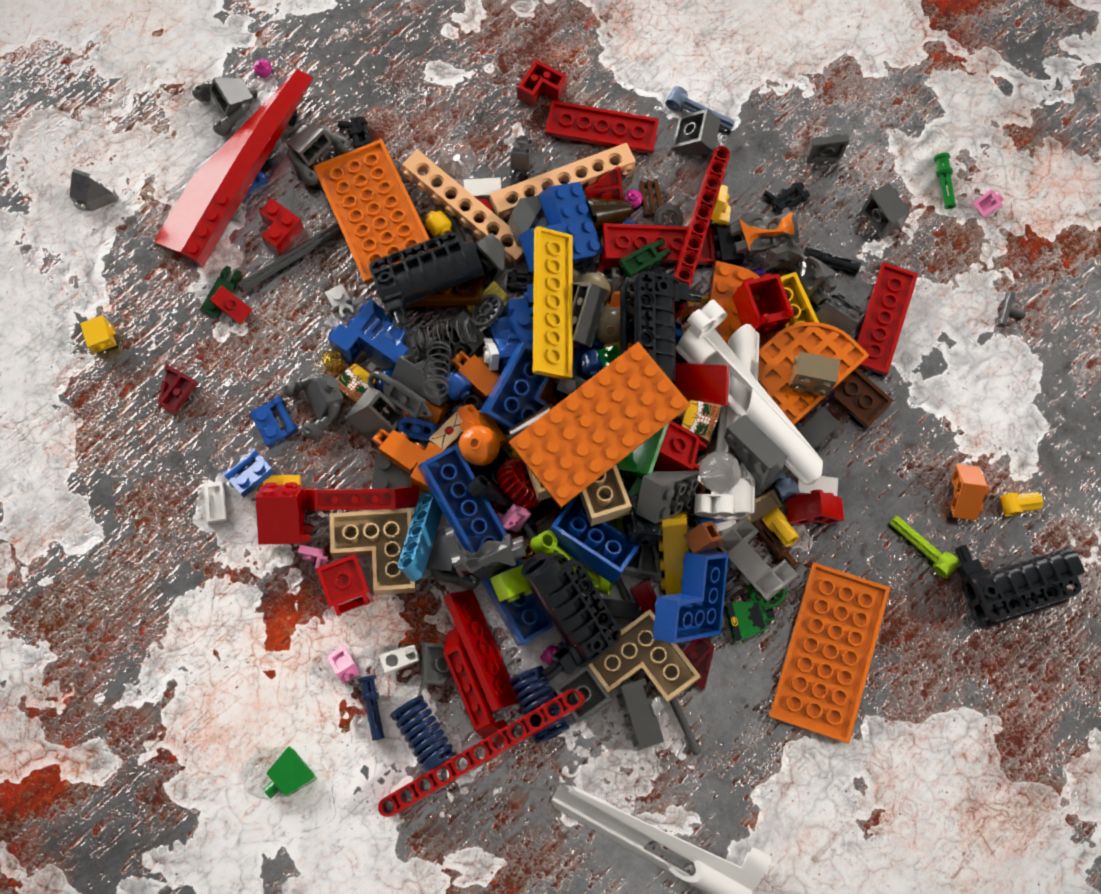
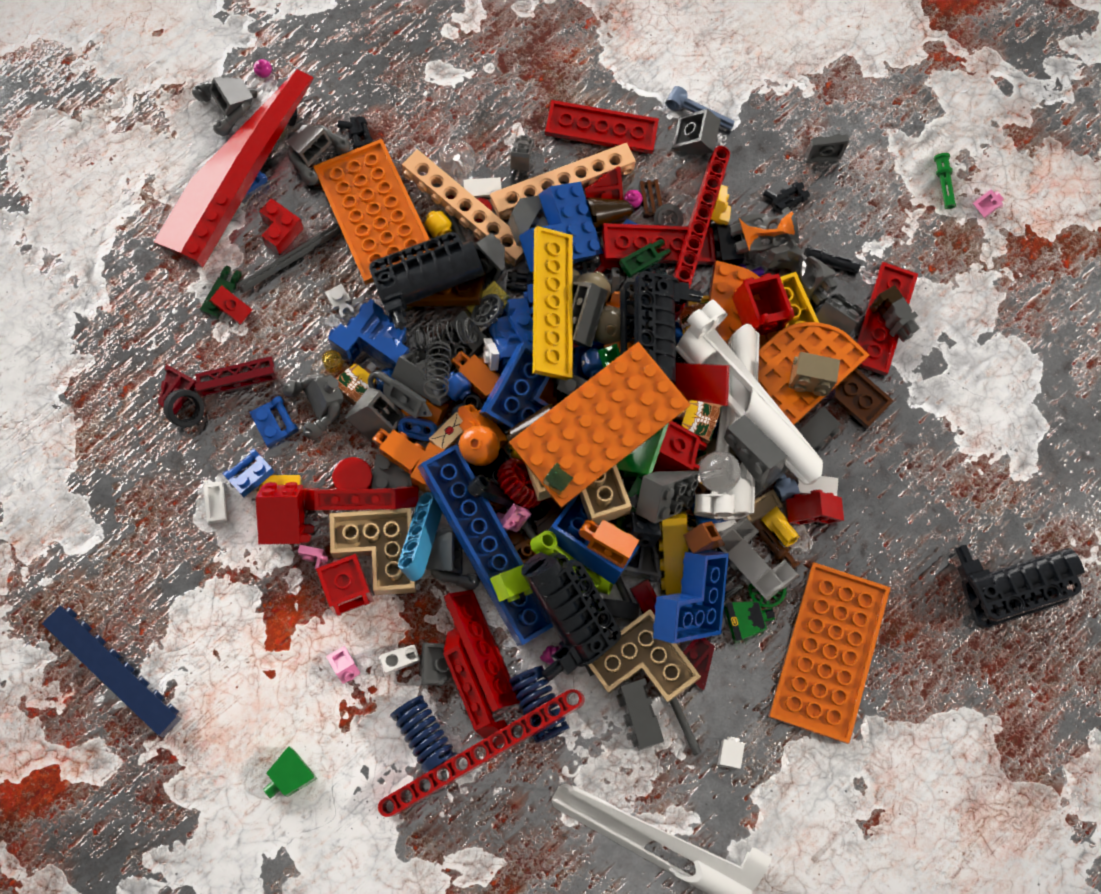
flat silver slope [70,168,119,211] -> none
yellow head [80,315,117,354] -> none
dark blue pin [357,675,385,741] -> none
dark grey hips [444,527,527,580] -> none
red brick [517,60,567,107] -> none
dark grey brick [553,665,612,726] -> none
dark grey brick [862,183,911,239] -> none
lime axle [889,516,960,579] -> none
orange brick [950,464,989,520] -> none
dark grey piece [999,292,1026,327] -> none
yellow piece [1000,492,1043,516] -> none
none -> dark blue brick [42,605,182,738]
none -> black tyre [163,389,205,427]
none -> dark red fence [195,356,277,397]
none -> red tile [332,457,373,489]
none -> clear green panel [543,463,573,495]
none -> orange brick [579,520,639,568]
none -> white brick [717,736,745,770]
none -> dark grey hips [869,285,920,342]

